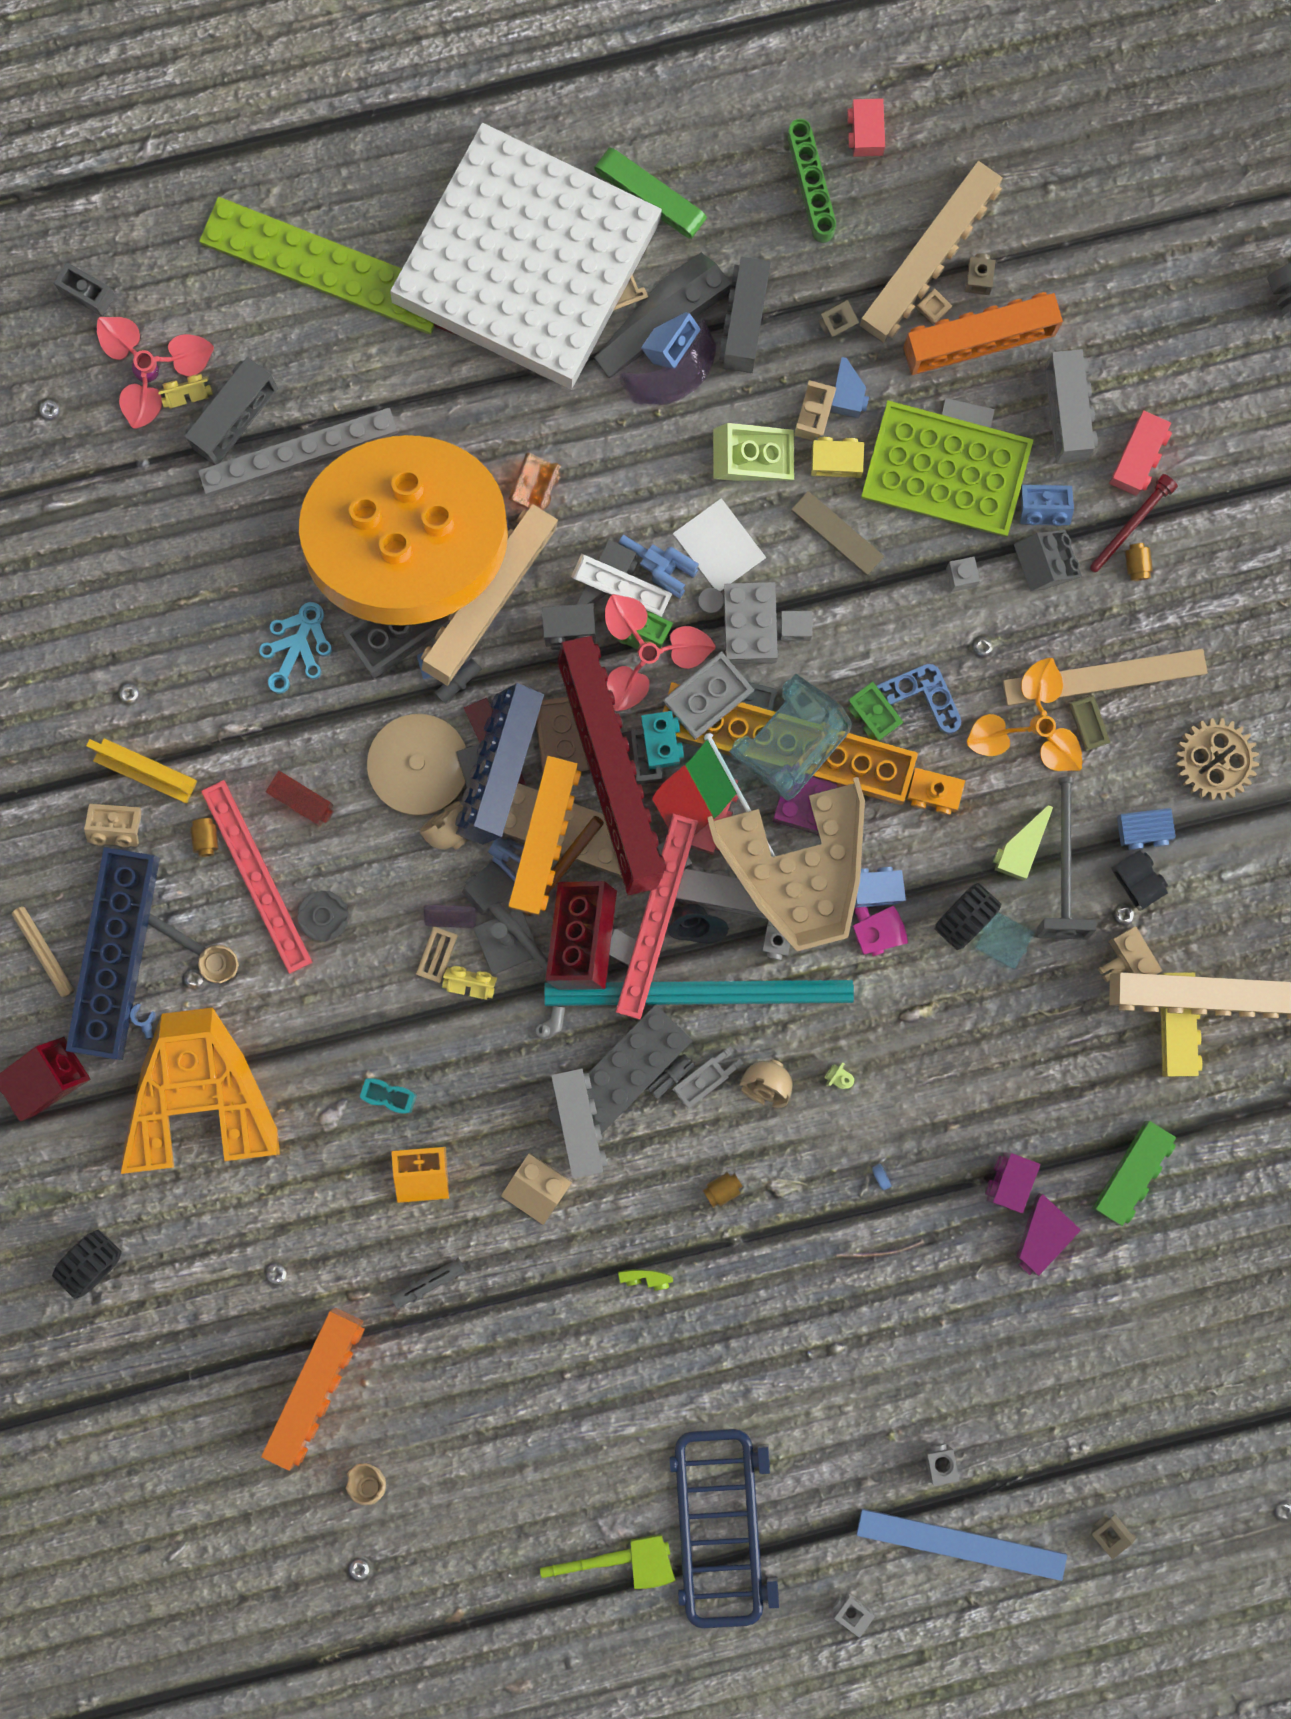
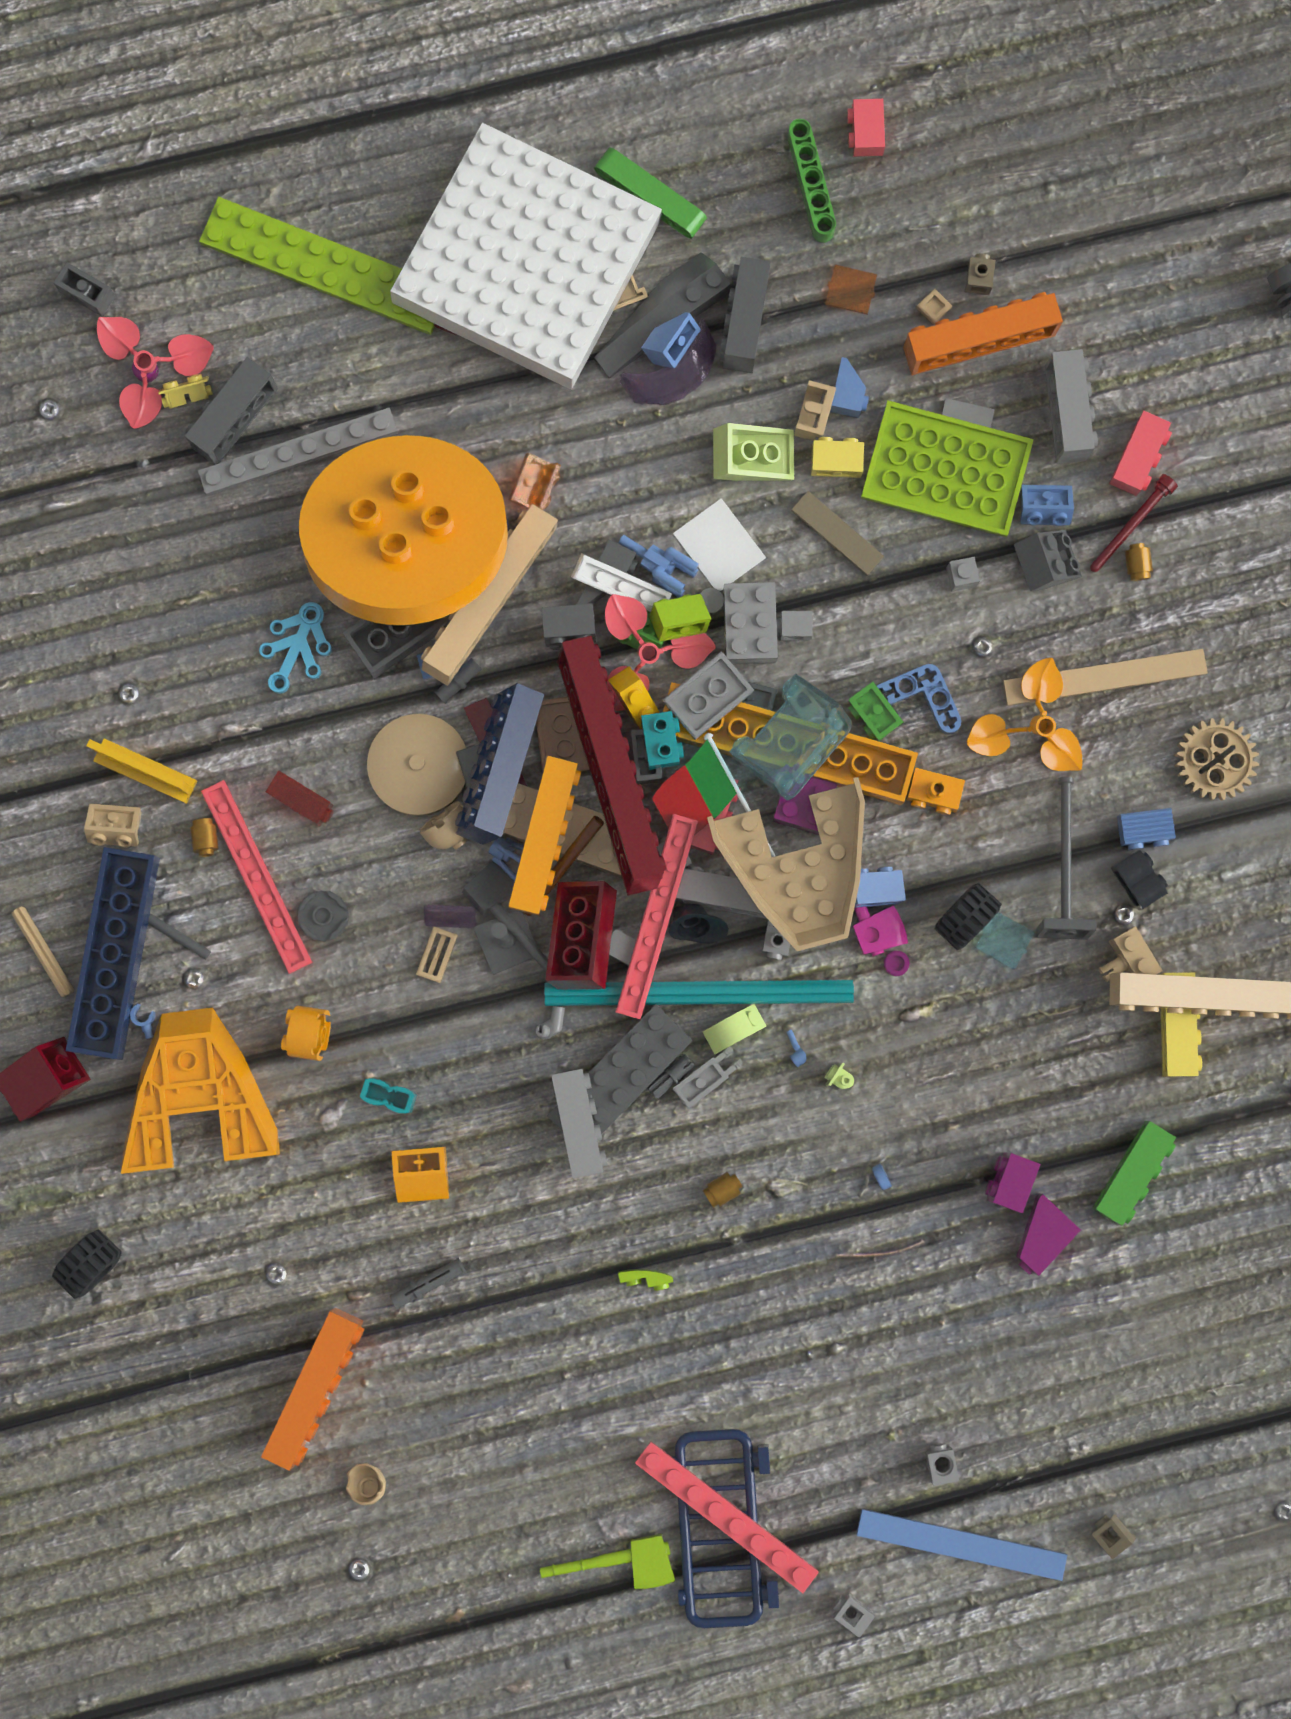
tan hair [198,944,239,983] -> none
light yellow hinge [442,966,497,1000] -> none
tan slope [501,1153,572,1225] -> none
tan cylinder [740,1059,793,1108] -> none
dark tan brick [818,299,859,337] -> none
tan brick [860,161,1003,343] -> none
yellowish green slope [993,805,1053,881] -> none
olive tile [1069,695,1111,752] -> none
none -> light orange brick [281,1005,331,1061]
none -> yellow brick [608,666,660,729]
none -> coral plate [635,1441,819,1593]
none -> lime brick [650,594,711,642]
none -> yellowish green brick [703,1004,766,1054]
none -> medium blue hand [786,1030,807,1067]
none -> clear orange piece [825,265,877,315]
none -> magenta tile [883,951,910,977]

